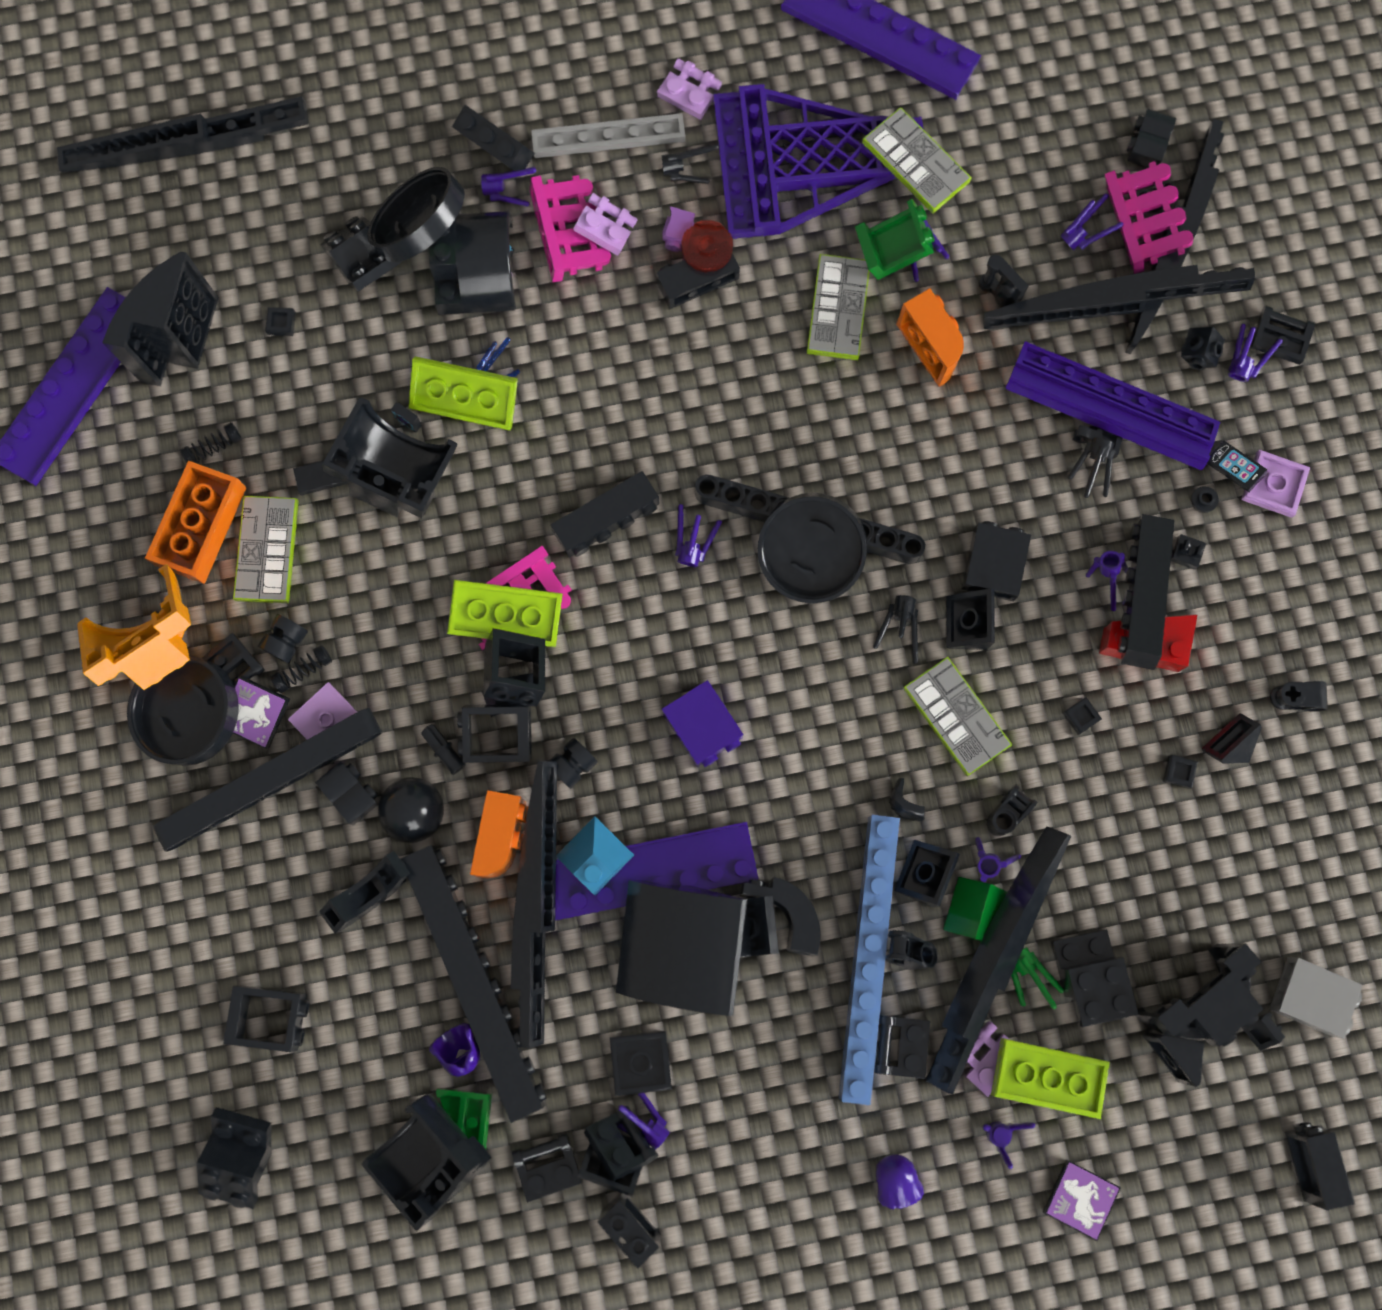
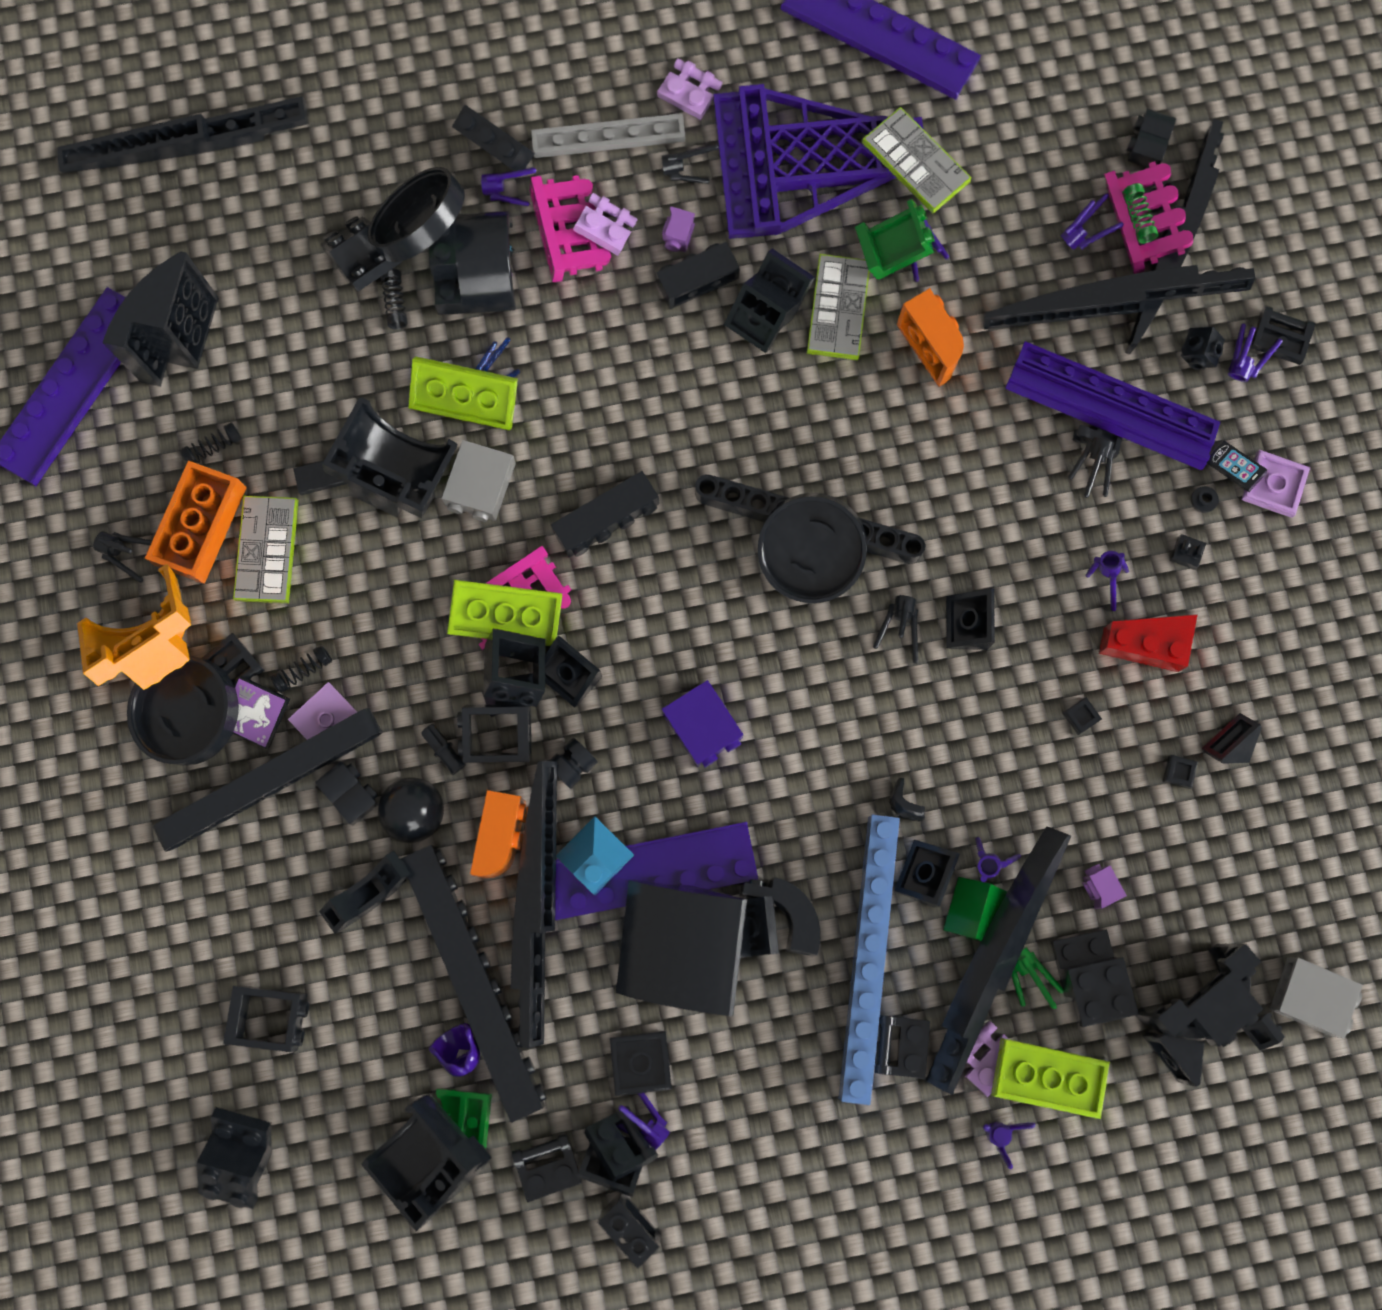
black wheel [257,614,308,664] -> none
black tile [265,307,296,336] -> none
black tile [391,402,422,432] -> none
dark purple plant [675,504,722,567] -> none
clear red tile [681,220,733,272] -> none
dark purple hair [876,1154,924,1209] -> none
black piece [885,930,938,970] -> none
tile [903,657,1012,777] -> none
black brick [961,521,1031,602] -> none
black plate [979,255,1029,307] -> none
black piece [987,784,1038,836] -> none
tile [1043,1159,1121,1241] -> none
black brick [1118,514,1175,670] -> none
black piece [1270,681,1328,712] -> none
black window [1285,1122,1355,1211] -> none
none -> black plant [93,531,153,583]
none -> black piece [381,269,408,329]
none -> light grey brick [442,440,516,522]
none -> black slope [545,636,602,708]
none -> black bracket [724,248,815,353]
none -> medium lavender window [1082,864,1126,909]
none -> green piece [1122,183,1158,243]

